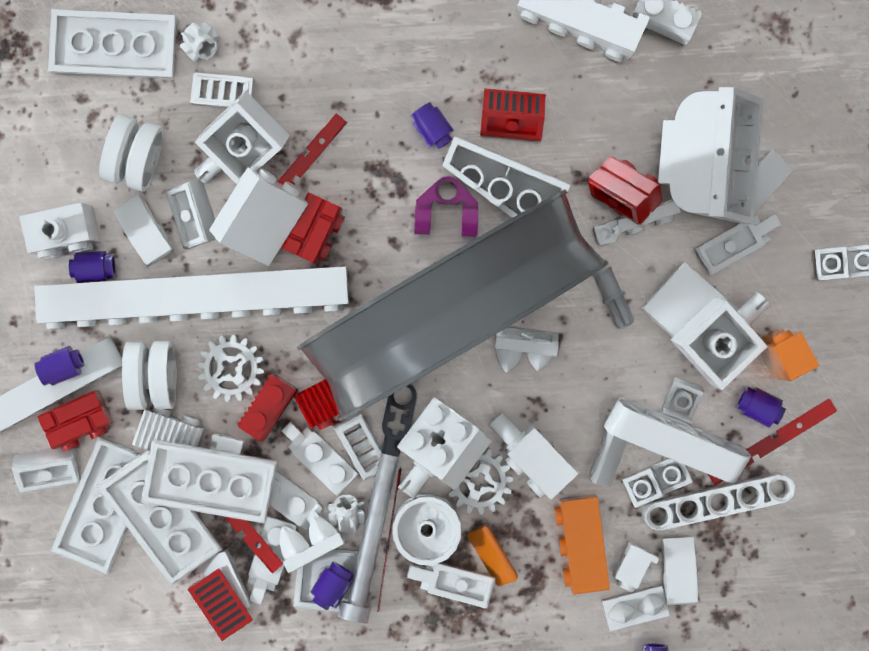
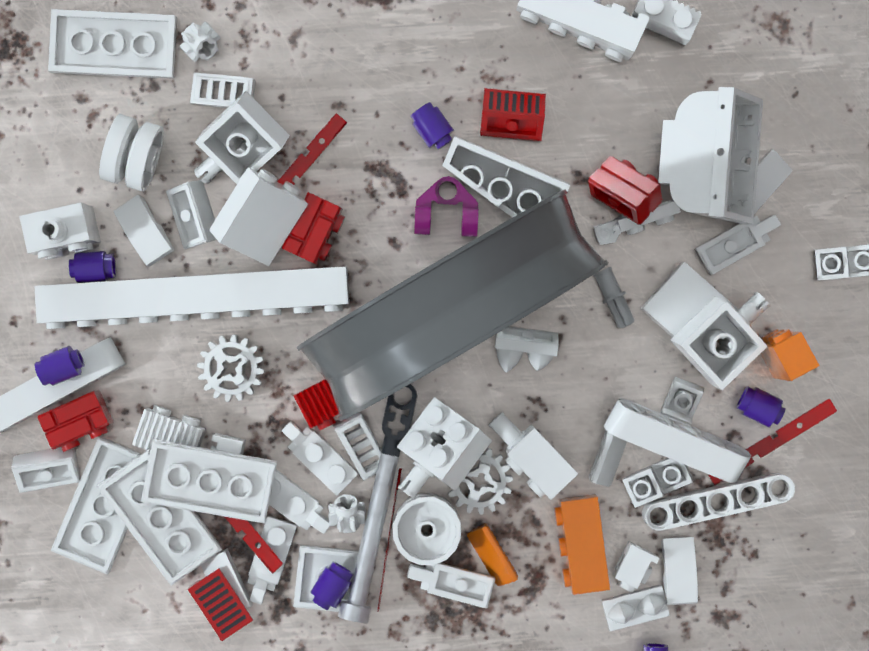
white wheel [122,341,177,410] -> none
red brick [237,374,298,442] -> none
white tile [280,516,345,573] -> none

